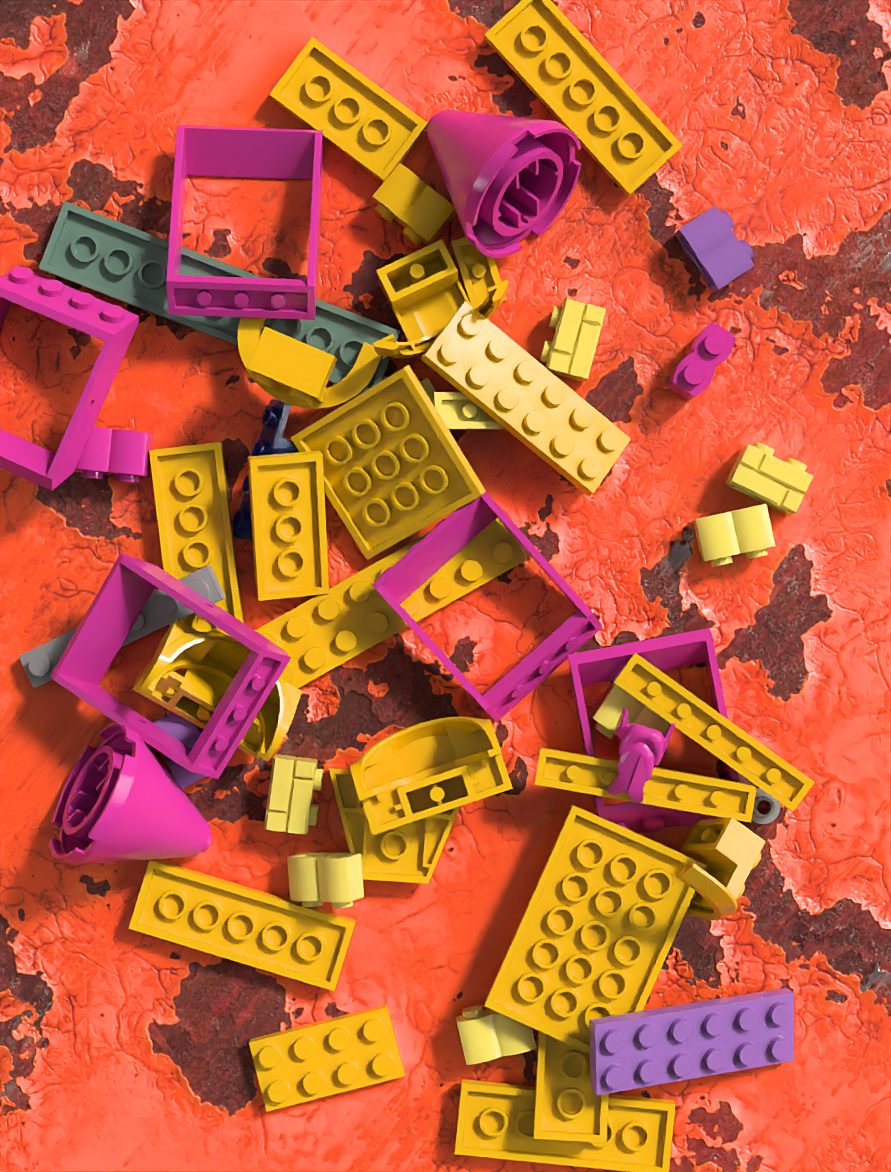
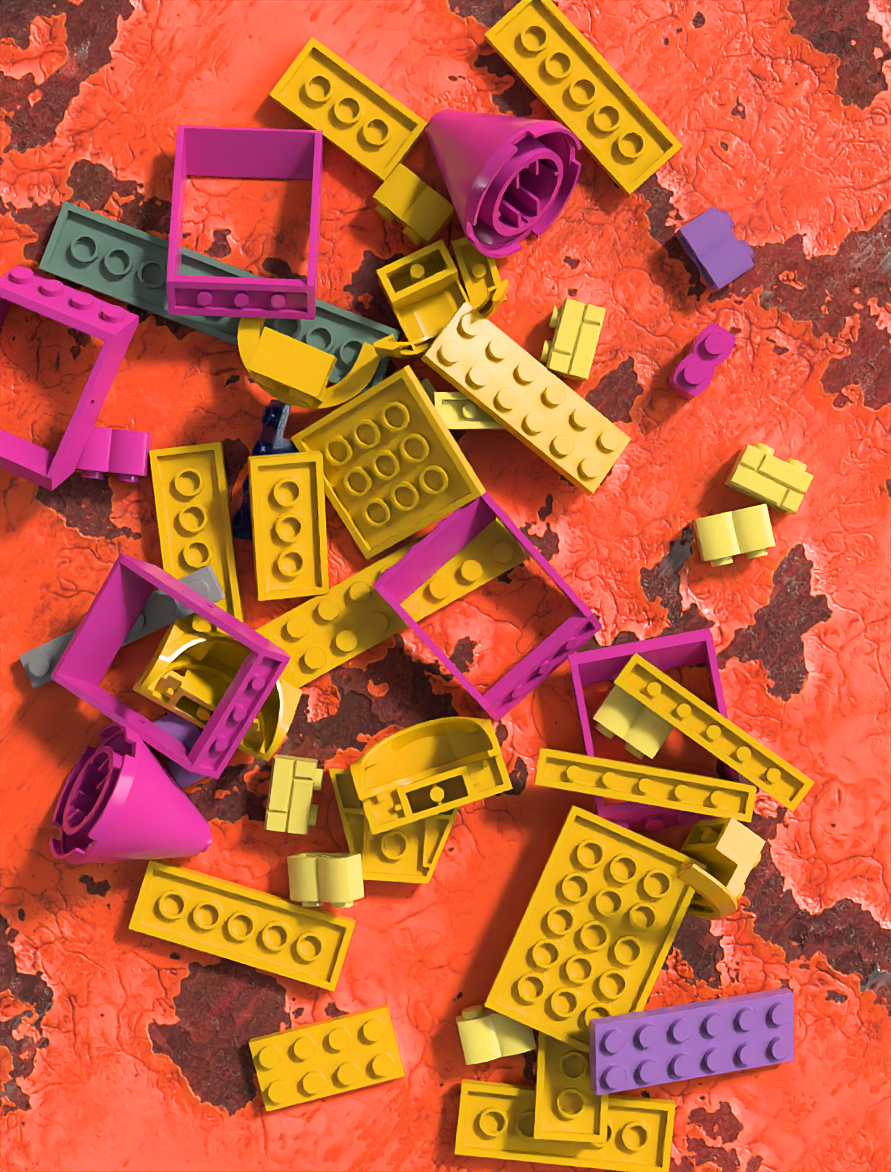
dark pink hair [607,708,675,803] -> none
light grey plate [751,788,781,824] -> none

